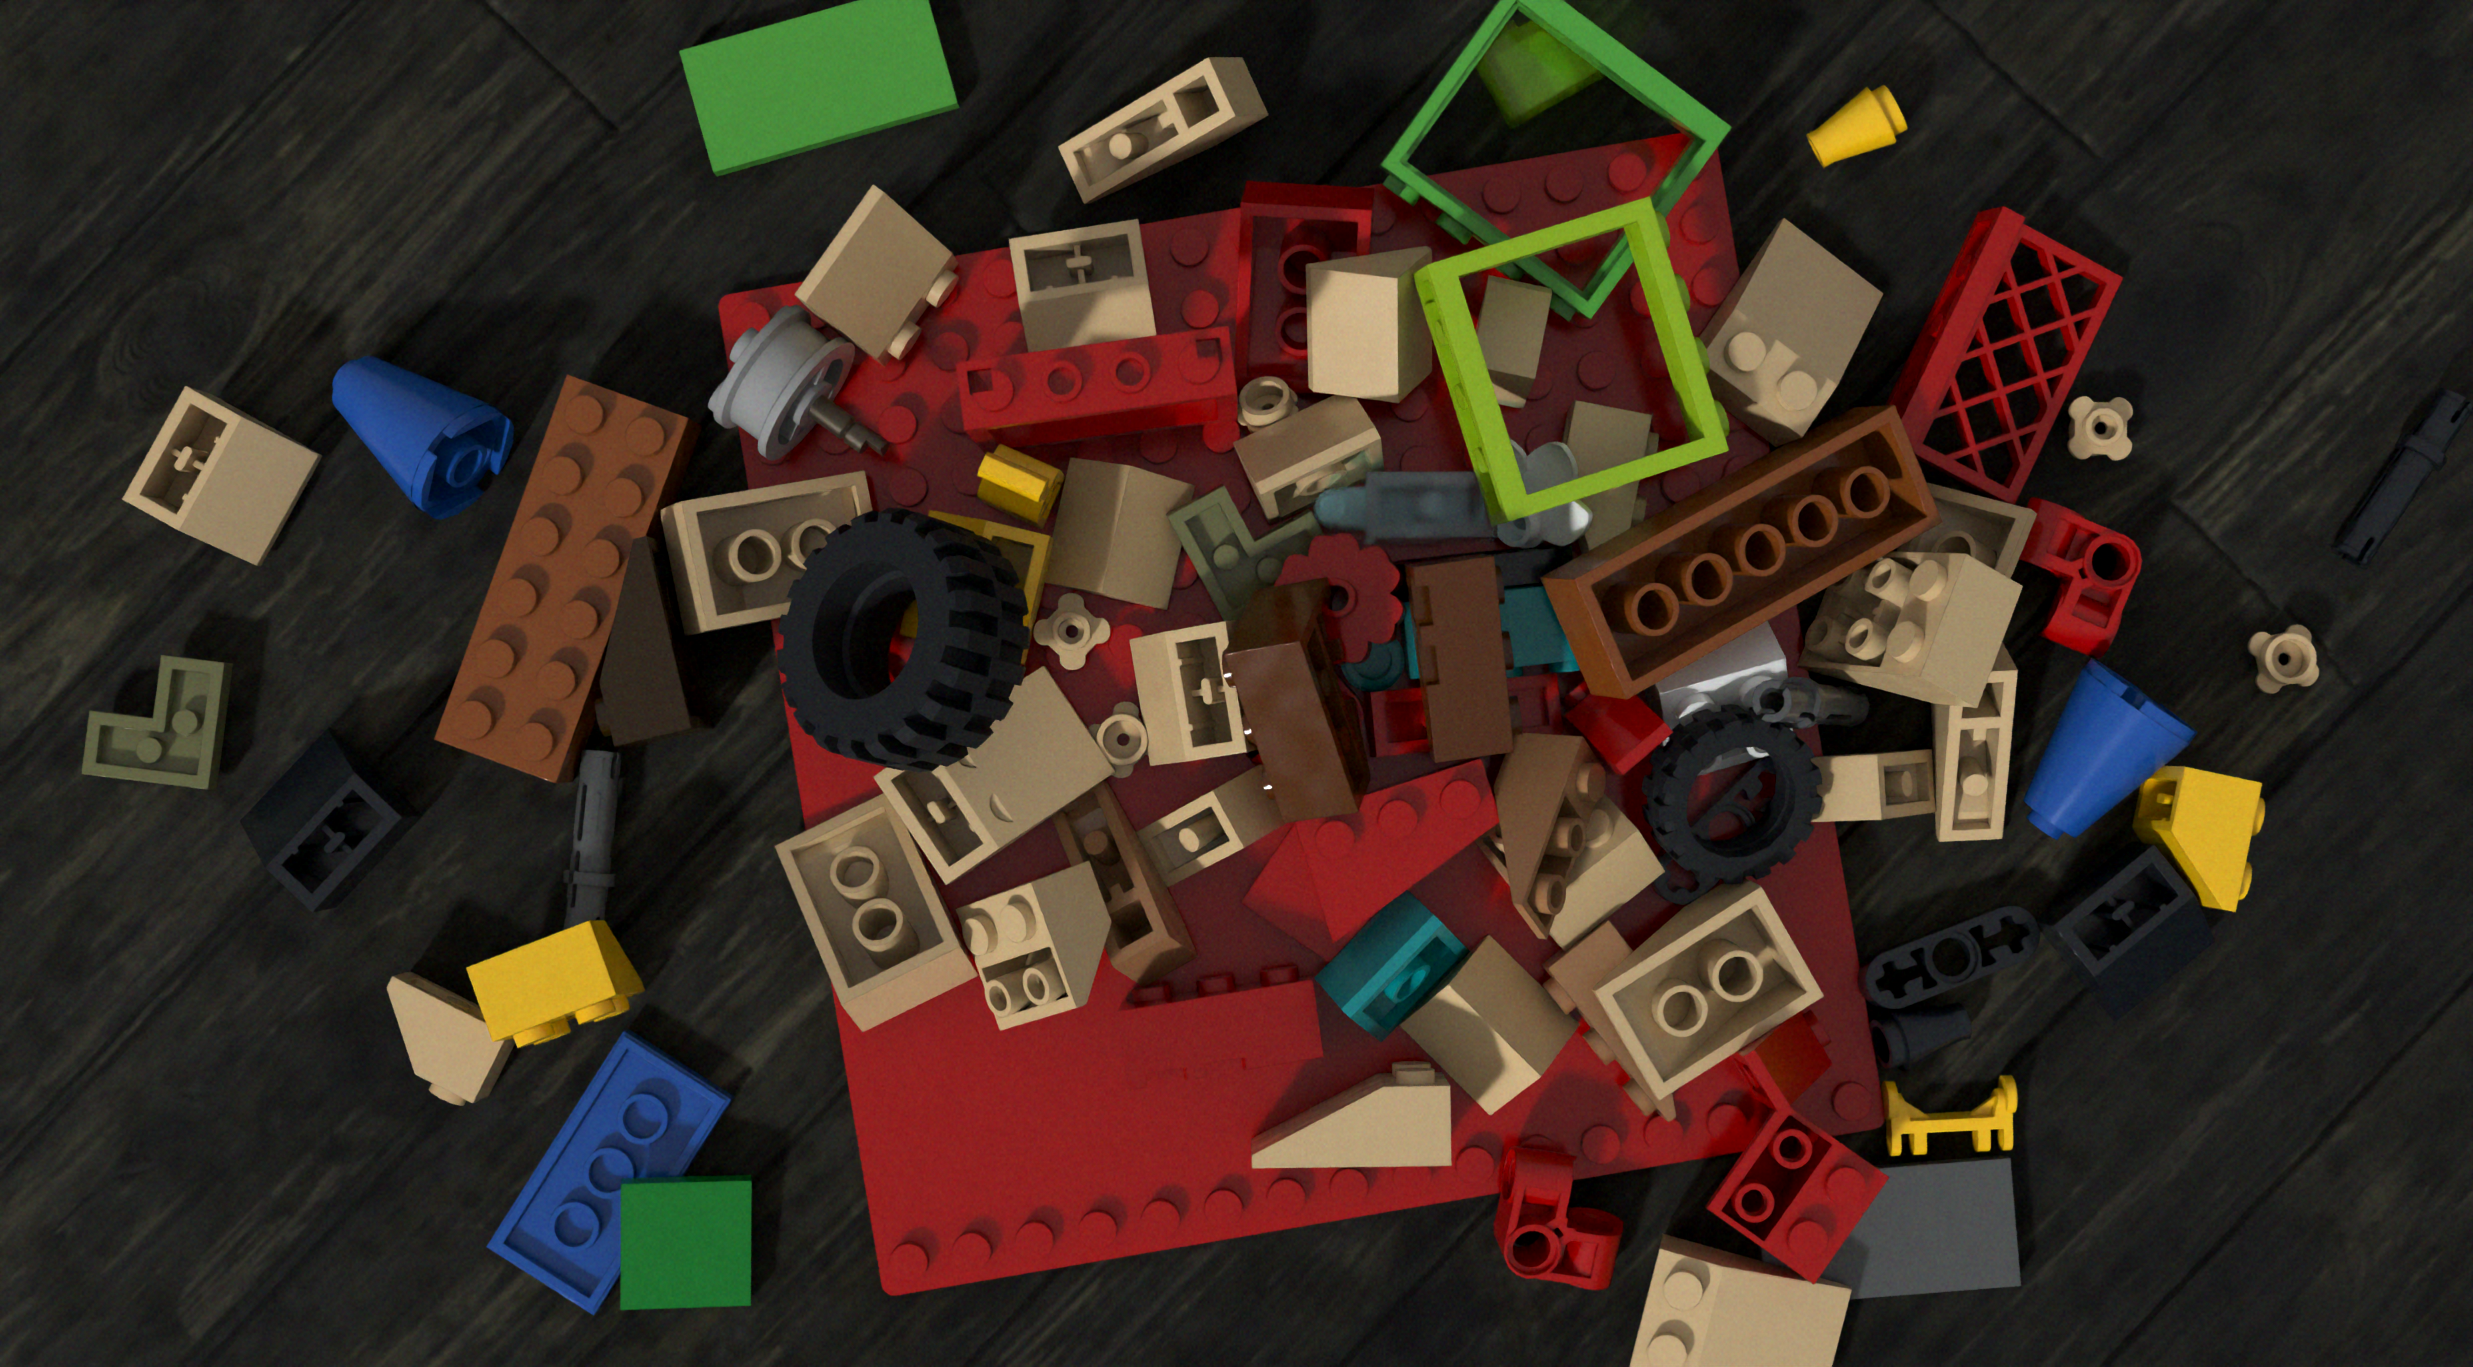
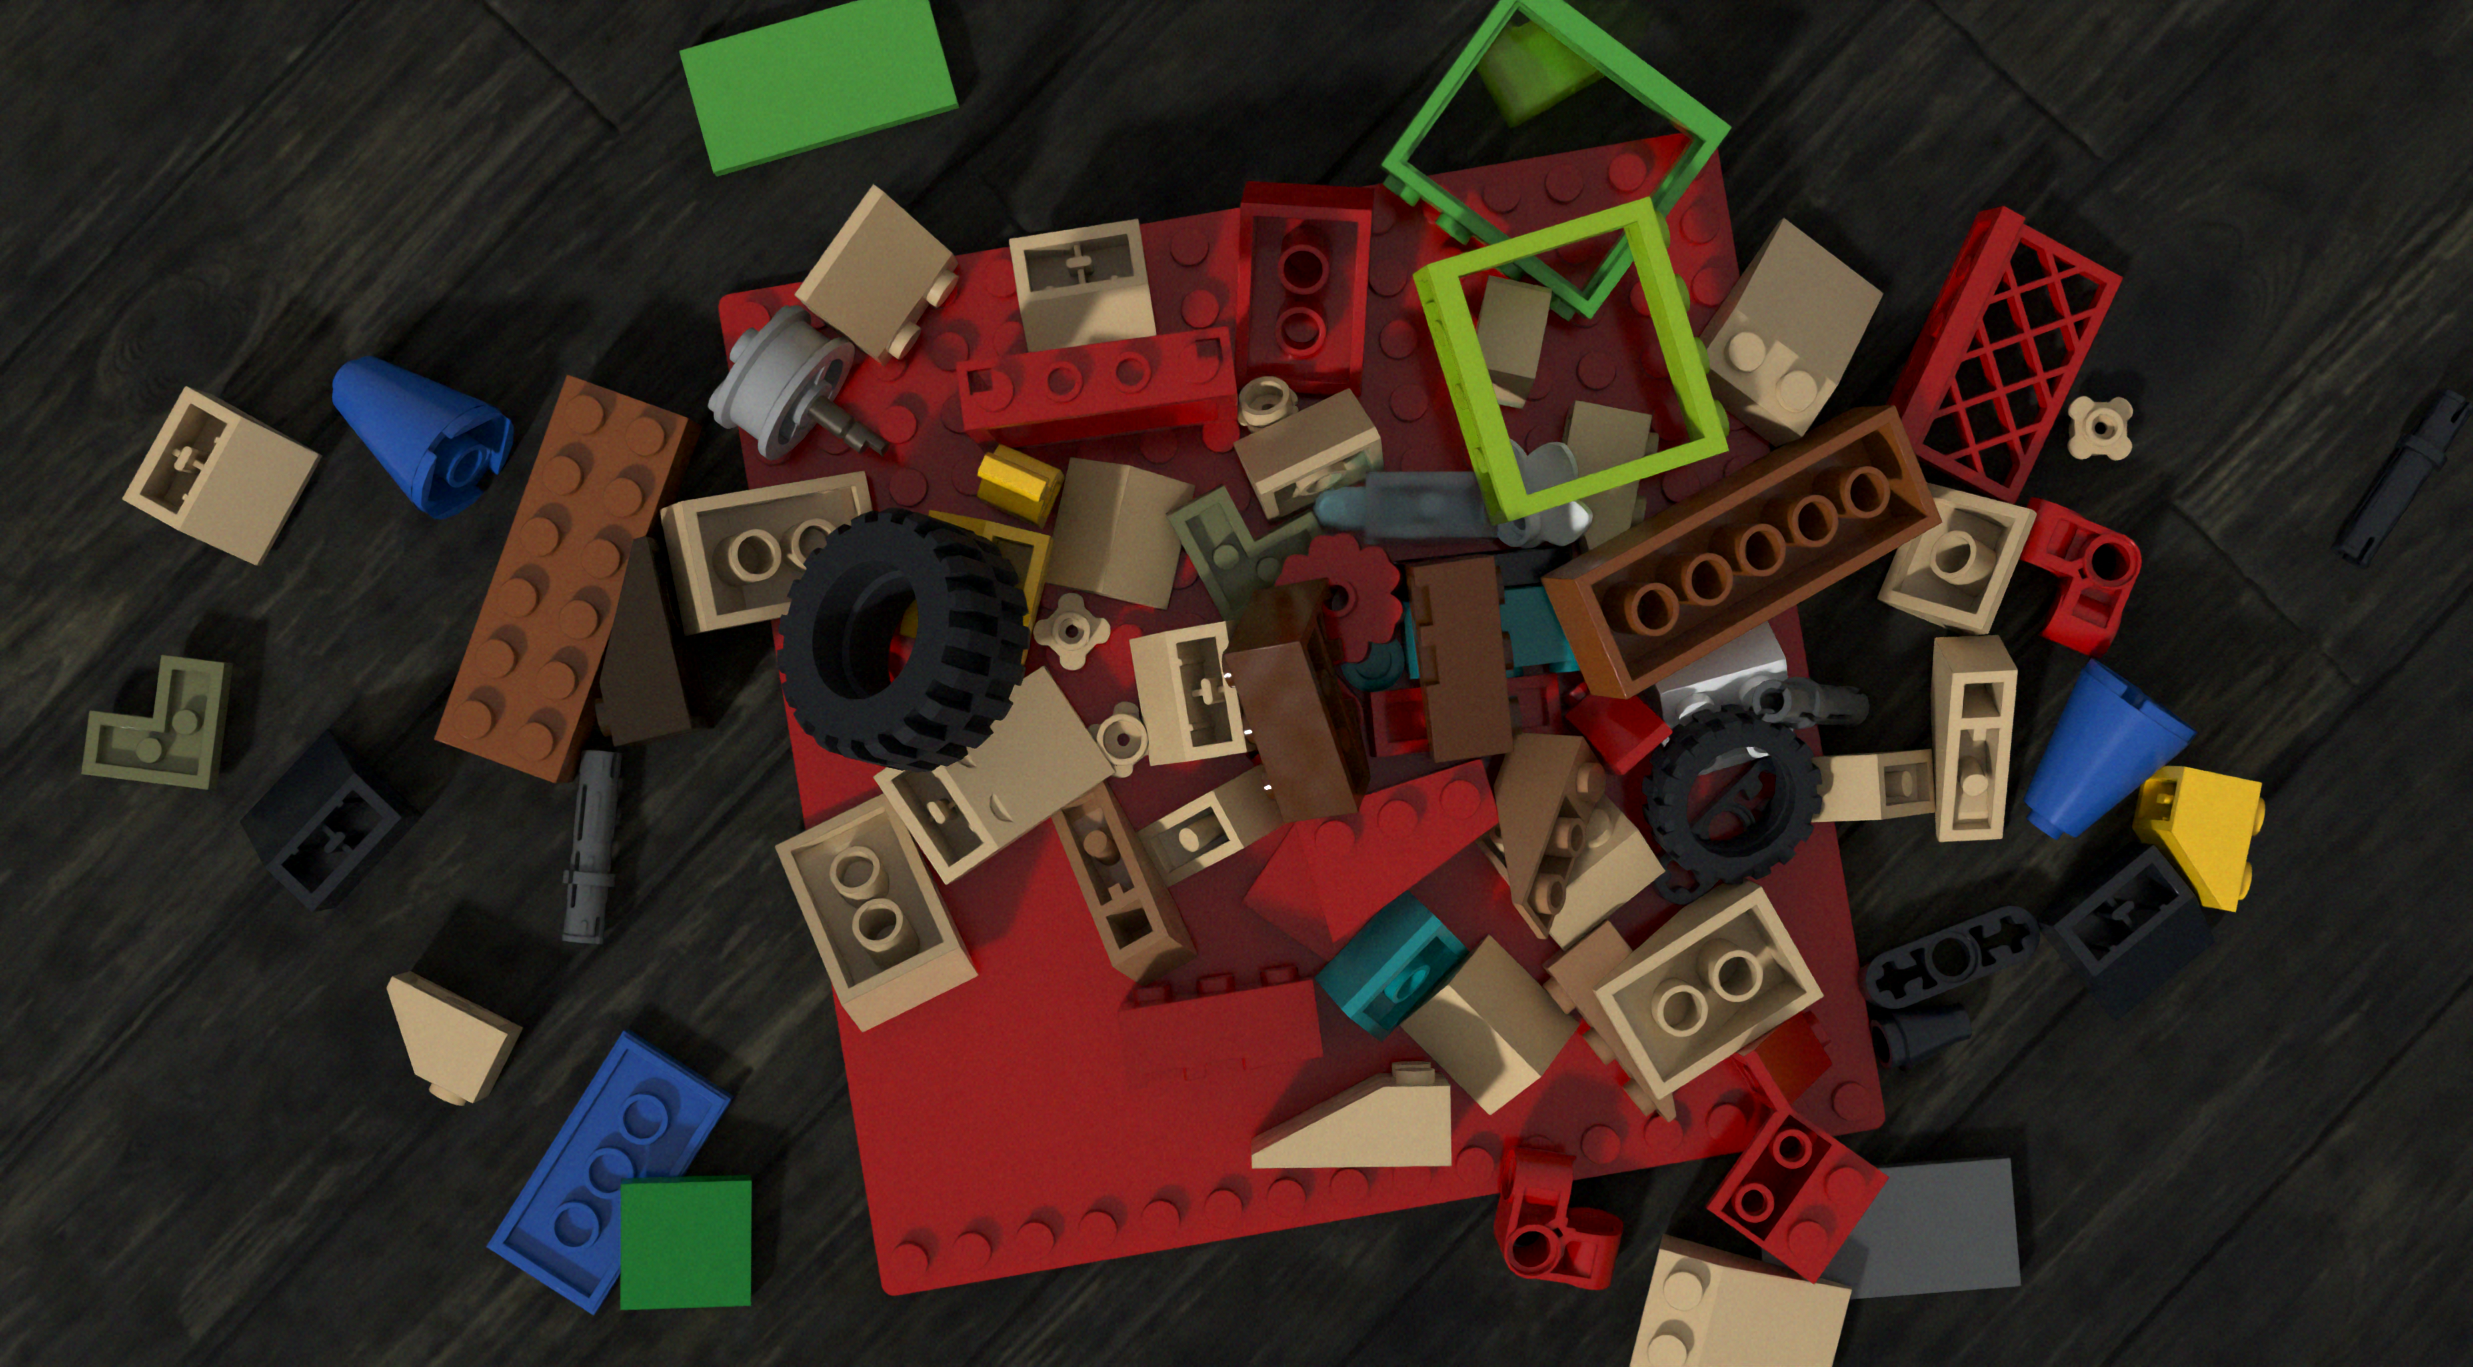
yellow slope [466,920,645,1048] -> none
tan slope [956,861,1112,1031] -> none
tan slope [1058,57,1268,204] -> none
tan slope [1306,246,1432,403] -> none
tan slope [1797,551,2023,708] -> none
yellow cone [1806,85,1908,168] -> none
yellow piece [1881,1075,2017,1156] -> none
tan plate [2248,624,2319,694] -> none

